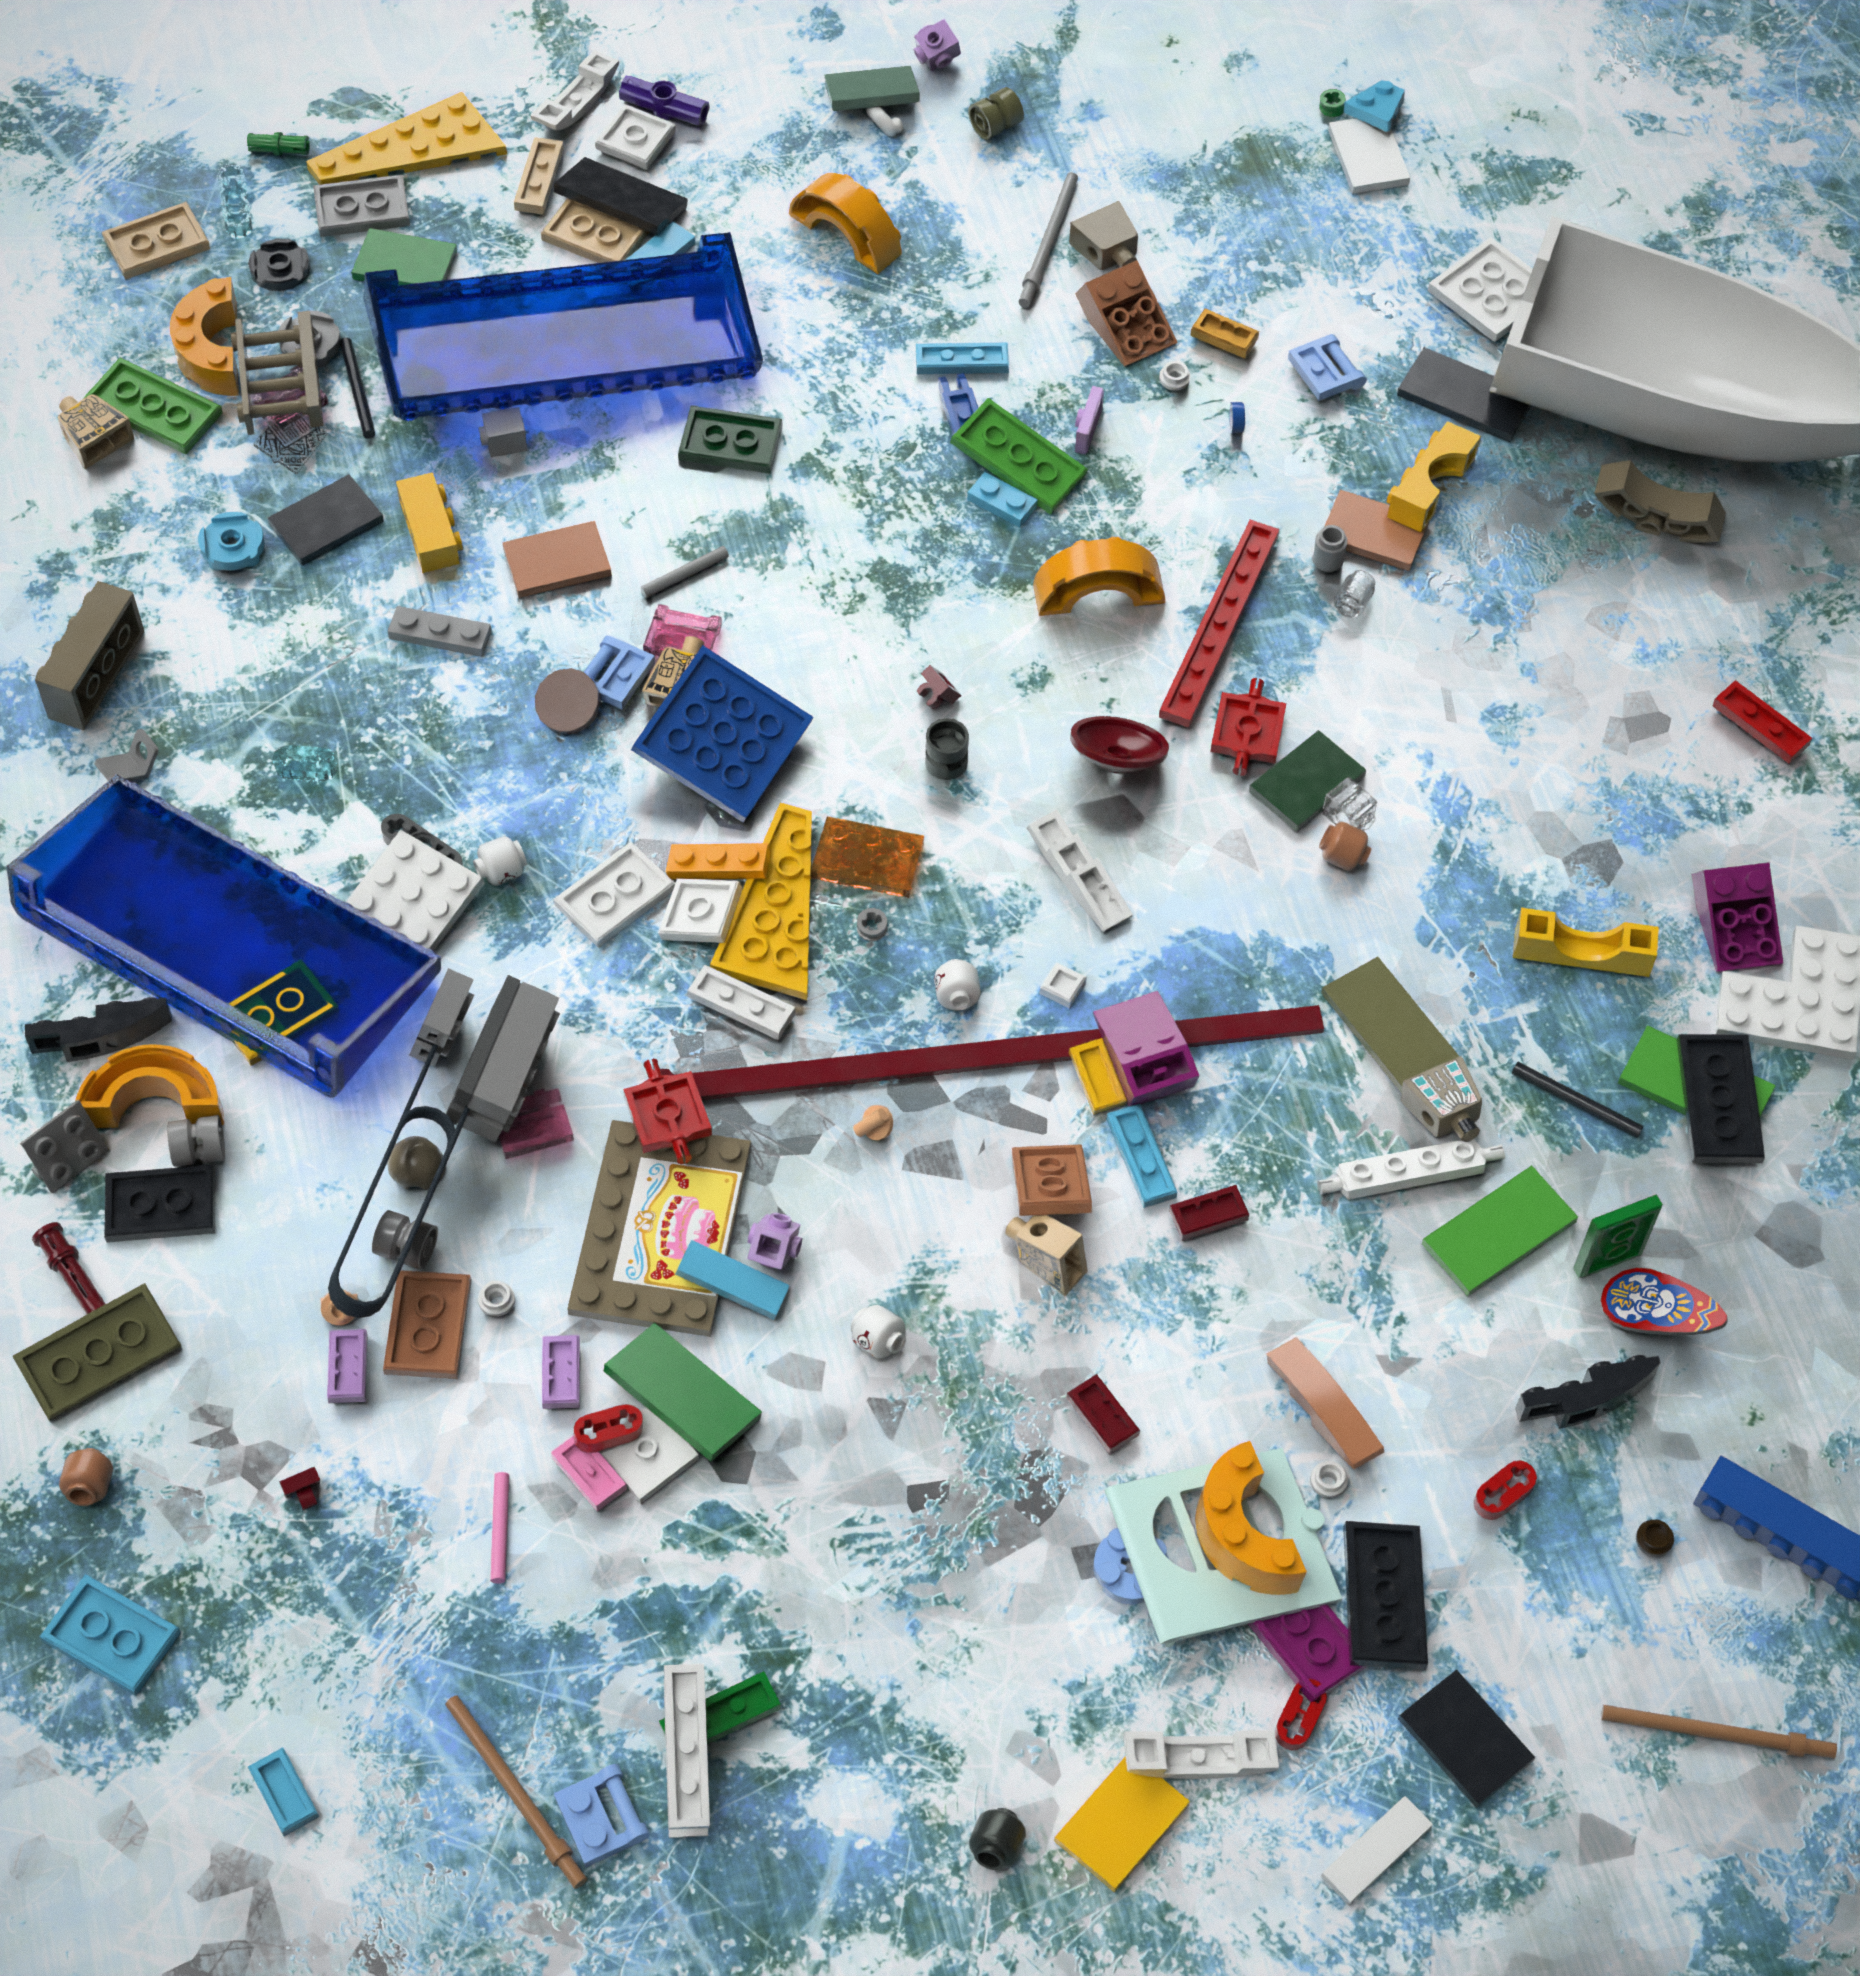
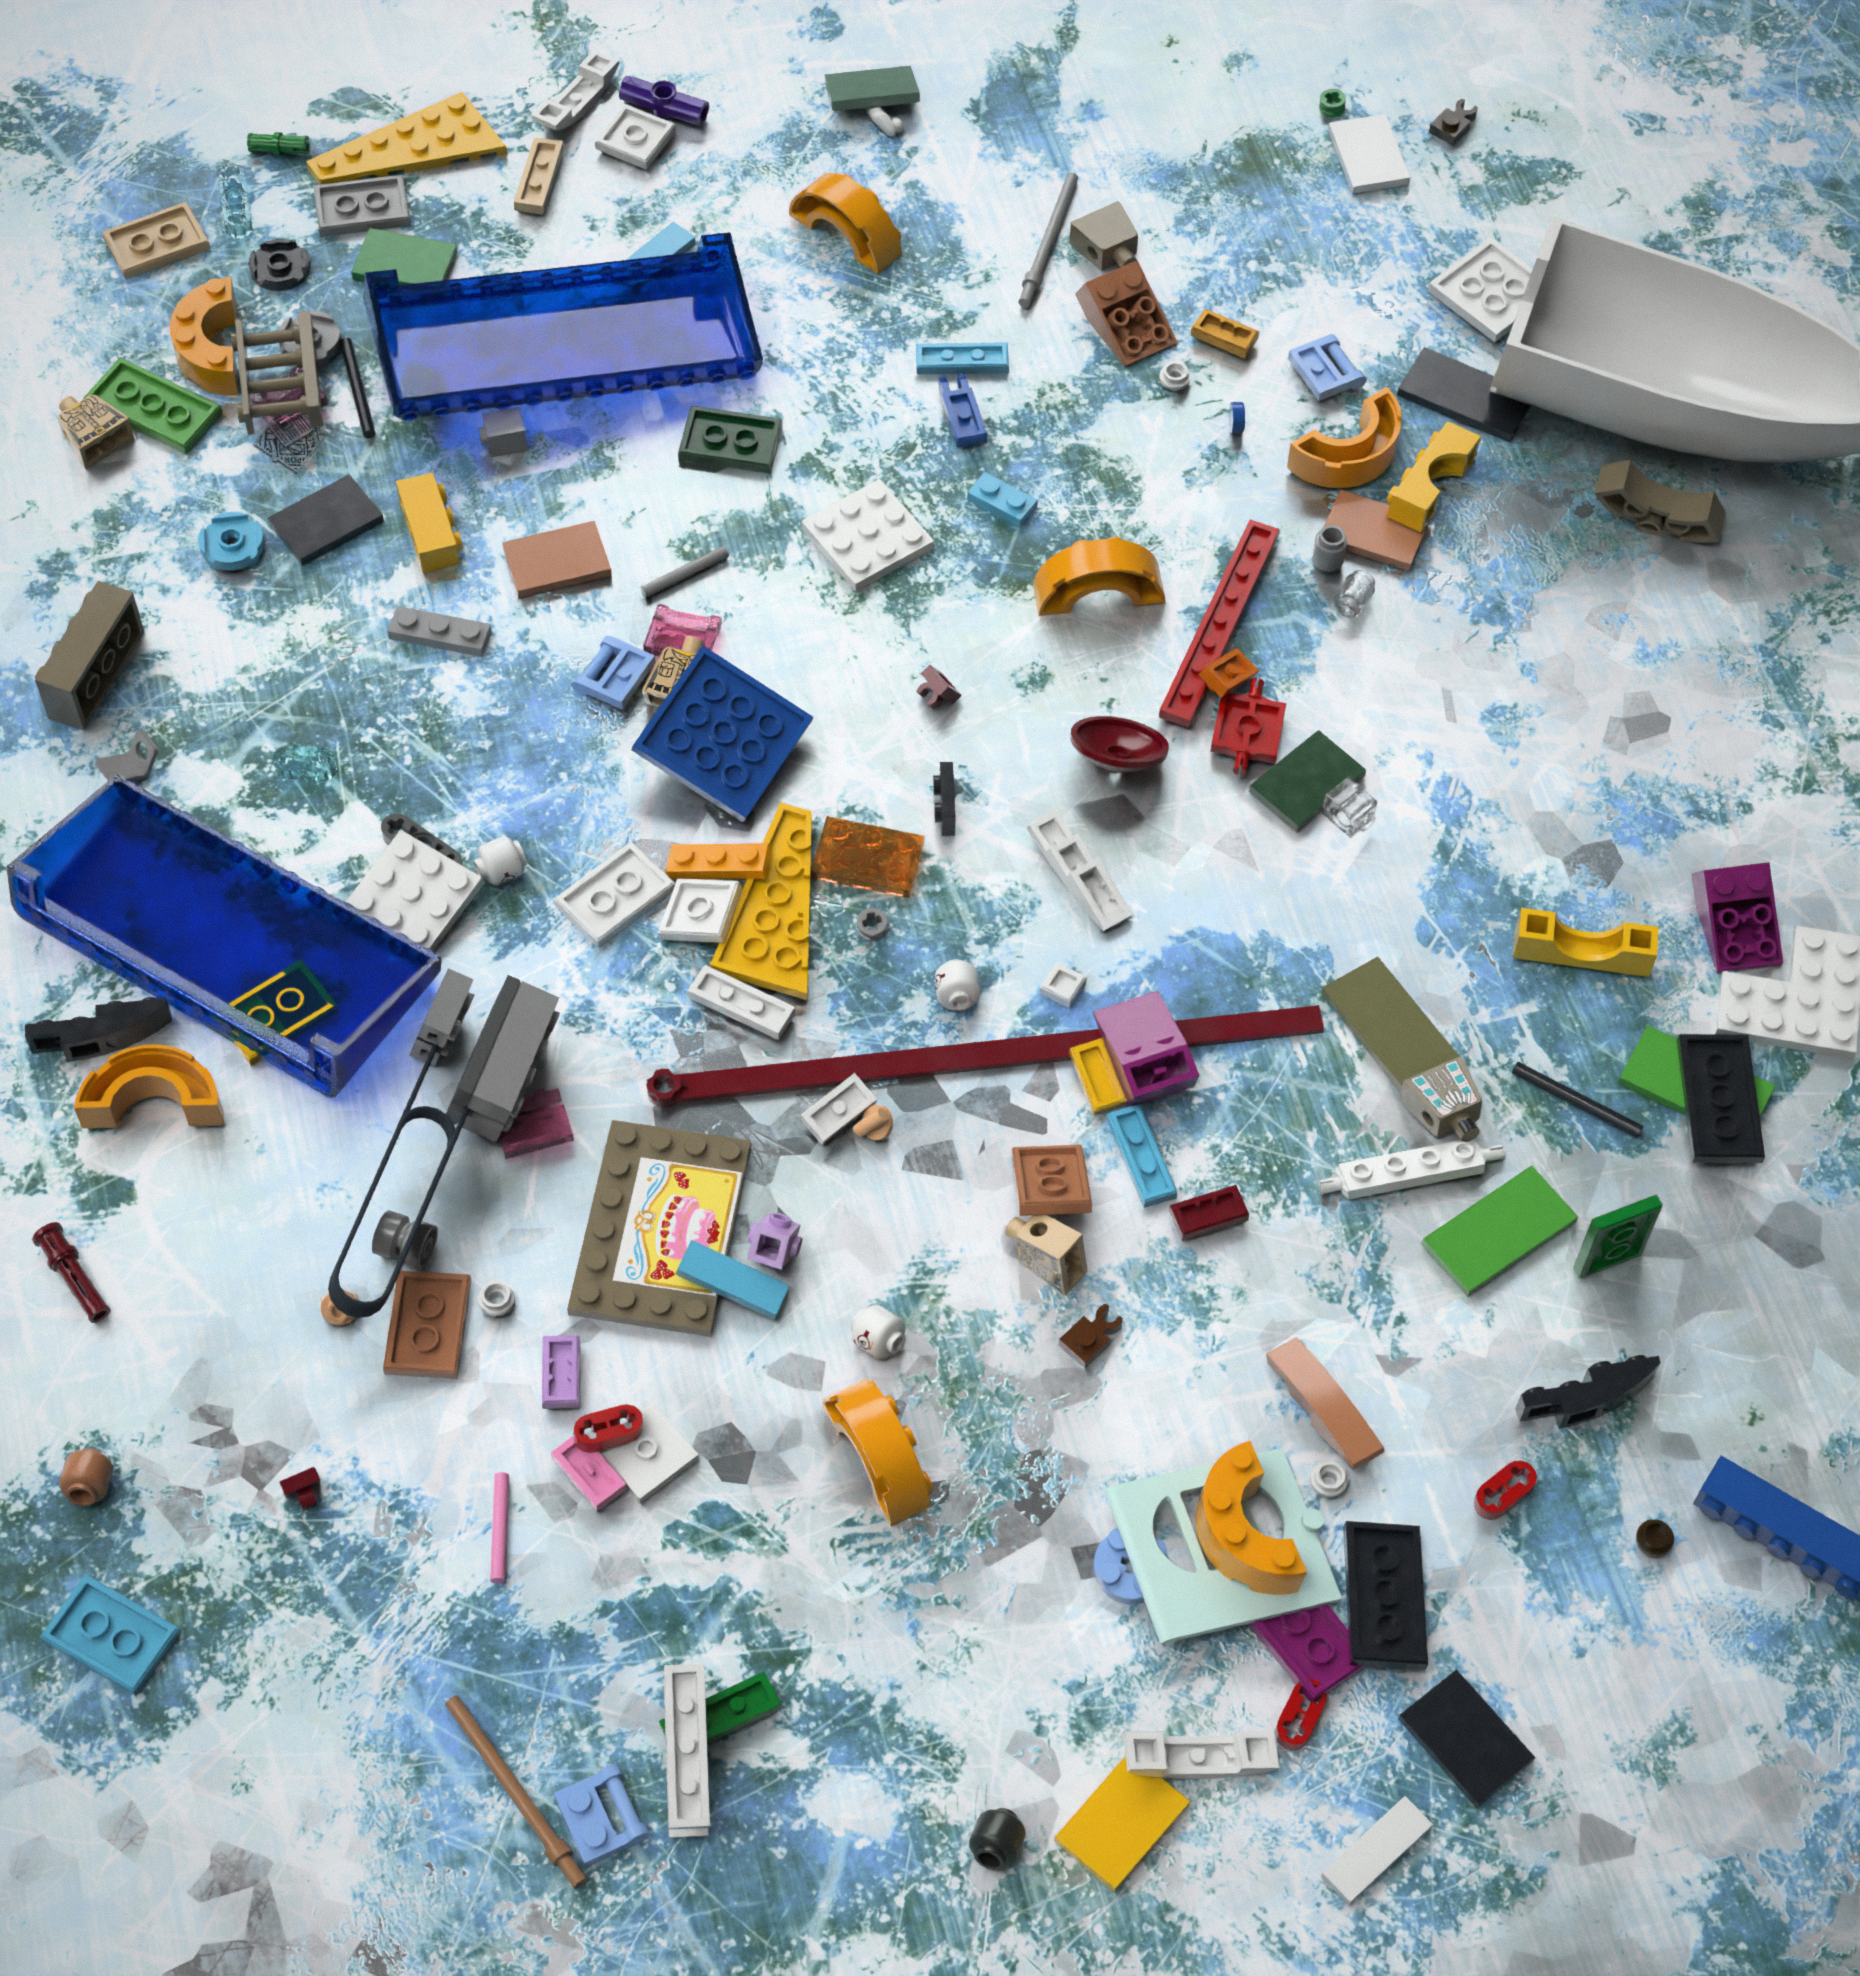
olive tile [12,1283,181,1421] -> none
light grey hinge [20,1100,109,1193] -> none
black tile [104,1164,215,1242] -> none
light grey wheel [167,1115,225,1167] -> none
medium azure tile [248,1747,319,1836] -> none
lavender plate [327,1329,368,1403] -> none
dark tan hair [387,1136,446,1190] -> none
tile [535,668,601,734] -> none
tan tile [541,198,650,269] -> none
black tile [553,157,688,235] -> none
green tile [603,1323,762,1462] -> none
red plate [623,1058,712,1164] -> none
lavender brick [913,19,961,71] -> none
pearl dark grey wheel [925,718,969,780] -> none
bright green tile [950,398,1088,515] -> none
olive wheel [968,87,1024,140] -> none
dark red plate [1066,1374,1140,1455] -> none
lavender plate [1075,386,1104,455] -> none
nougat head [1319,821,1372,871] -> none
medium azure wing [1344,80,1405,132] -> none
shield [1600,1268,1728,1335] -> none
medium nougat bar [1601,1704,1837,1759] -> none
red plate [1712,680,1812,764] -> none
none -> white plate [800,1073,877,1145]
none -> white plate [801,479,934,592]
none -> light orange brick [822,1379,934,1526]
none -> black plate [933,762,956,836]
none -> reddish brown plate [1058,1304,1123,1369]
none -> orange plate [1199,648,1259,698]
none -> light orange brick [1287,387,1402,488]
none -> plate [1429,99,1478,146]

